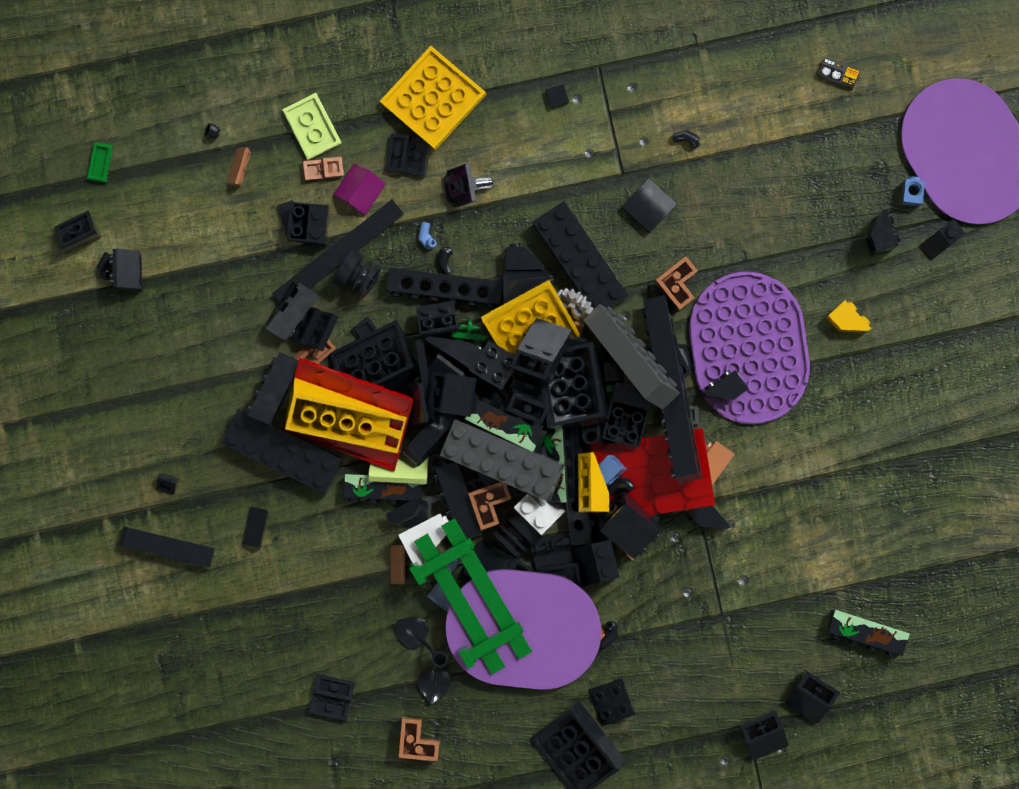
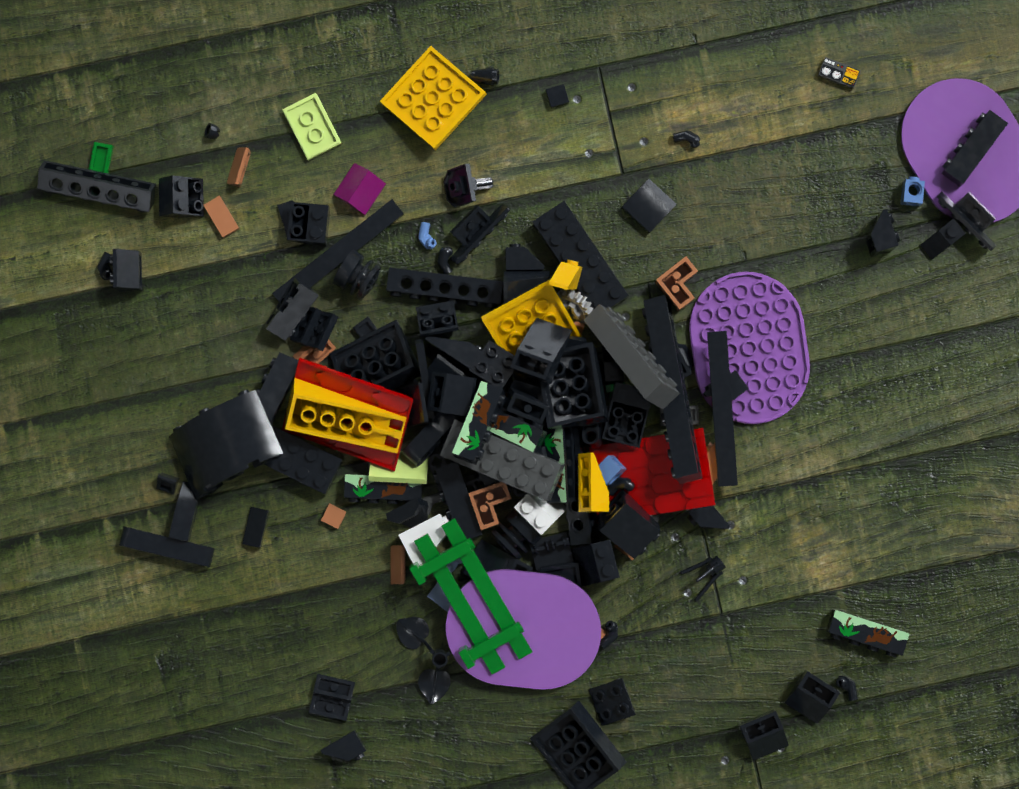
black slope [54,210,101,253] -> none
nougat slope [302,157,344,181] -> none
black slope [385,133,430,177] -> none
nougat brick [399,717,440,761] -> none
green hips [451,320,486,348] -> none
yellow slope [826,300,871,333] -> none
none -> black brick [37,160,156,212]
none -> black slope [159,175,204,218]
none -> black panel [169,390,283,499]
none -> black slope [169,481,200,541]
none -> nougat tile [203,195,240,238]
none -> black slope [320,730,367,761]
none -> nougat tile [321,503,347,529]
none -> black bracket [450,204,510,264]
none -> brick [452,381,506,465]
none -> black cone [471,67,499,86]
none -> yellow slope [549,259,582,290]
none -> black plant [680,556,726,601]
none -> black tile [707,331,738,487]
none -> black arm [836,676,858,701]
none -> black bracket [937,191,996,251]
none -> black brick [941,110,1008,187]

